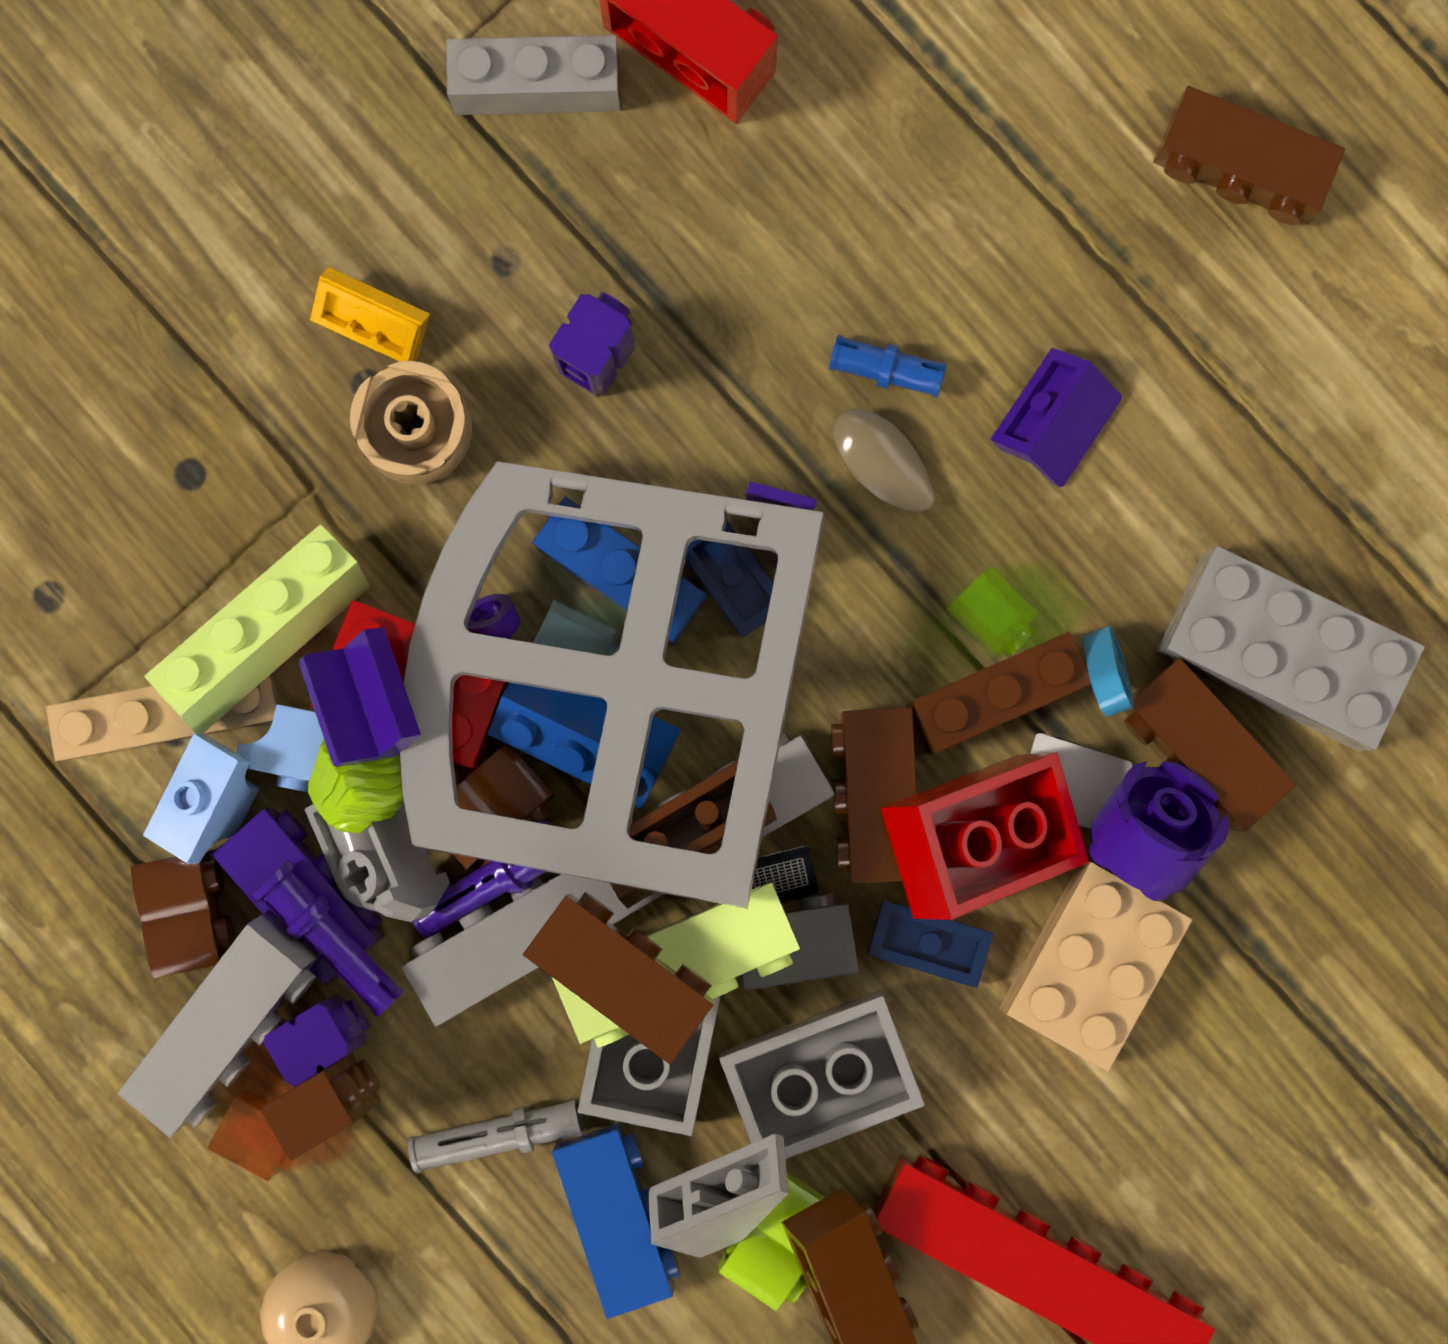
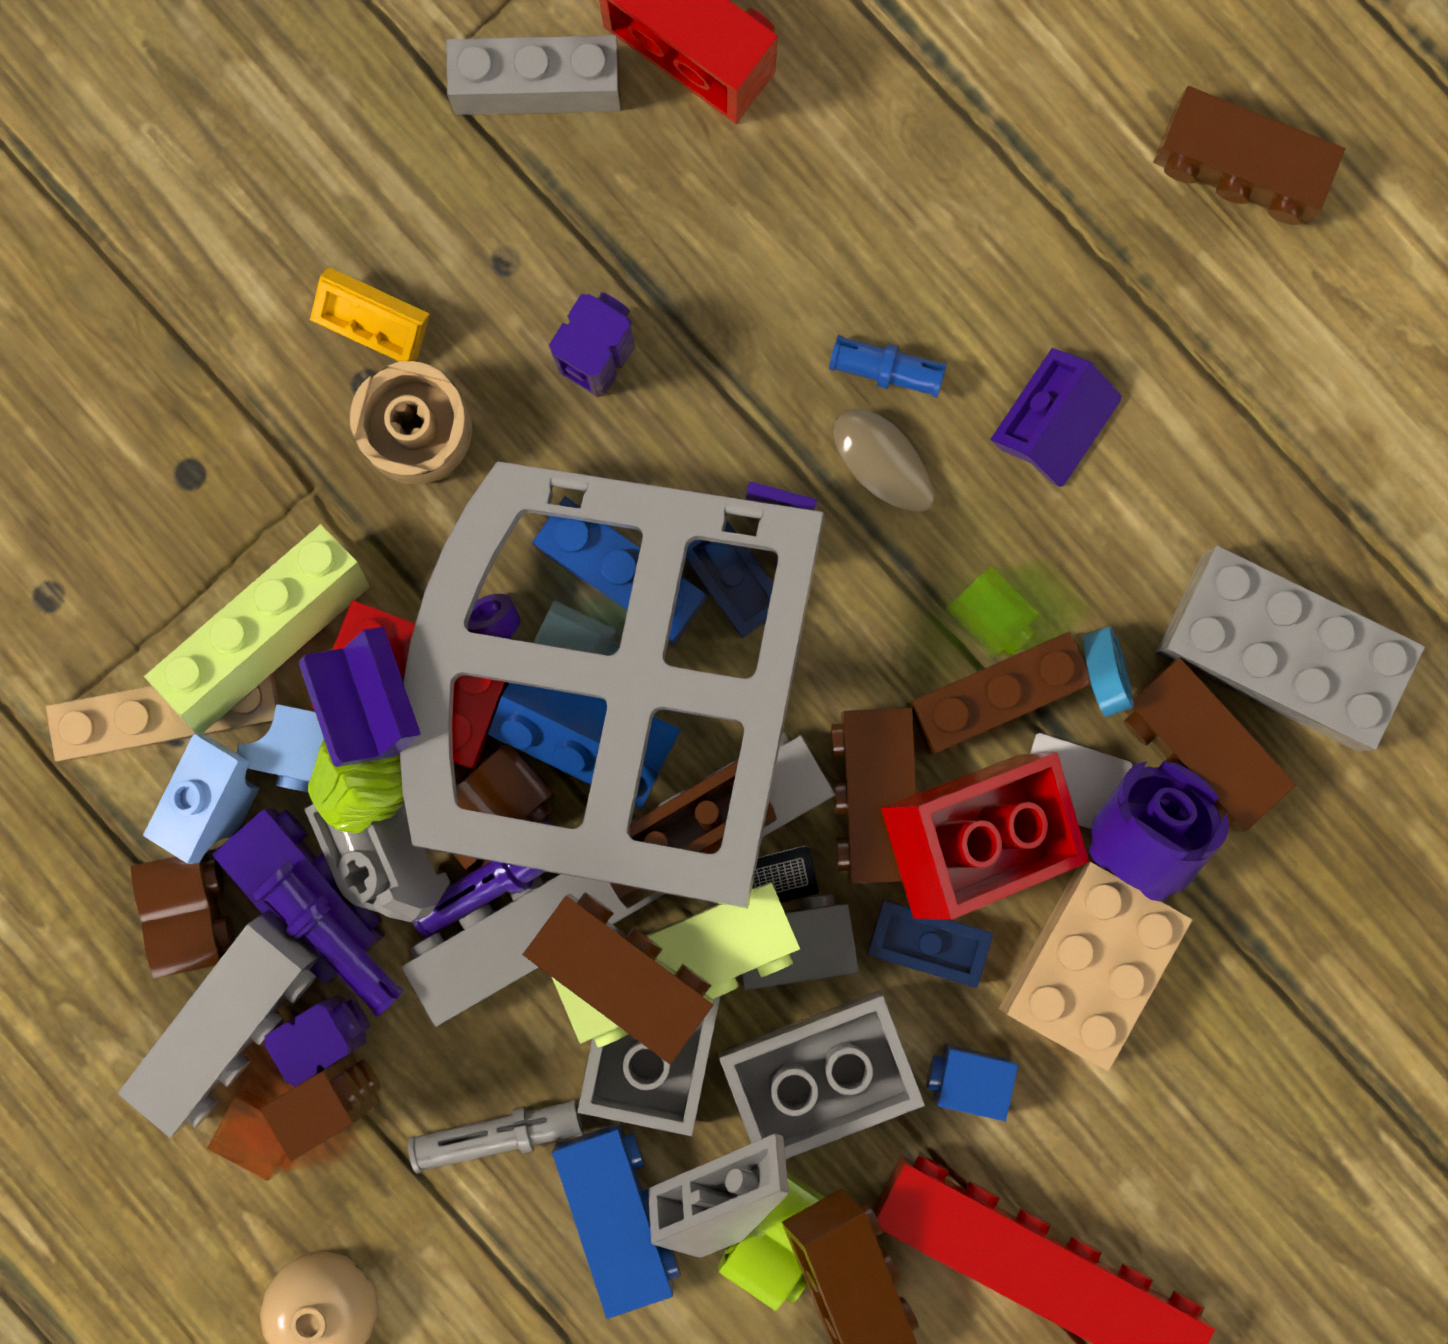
none -> blue brick [926,1044,1018,1122]

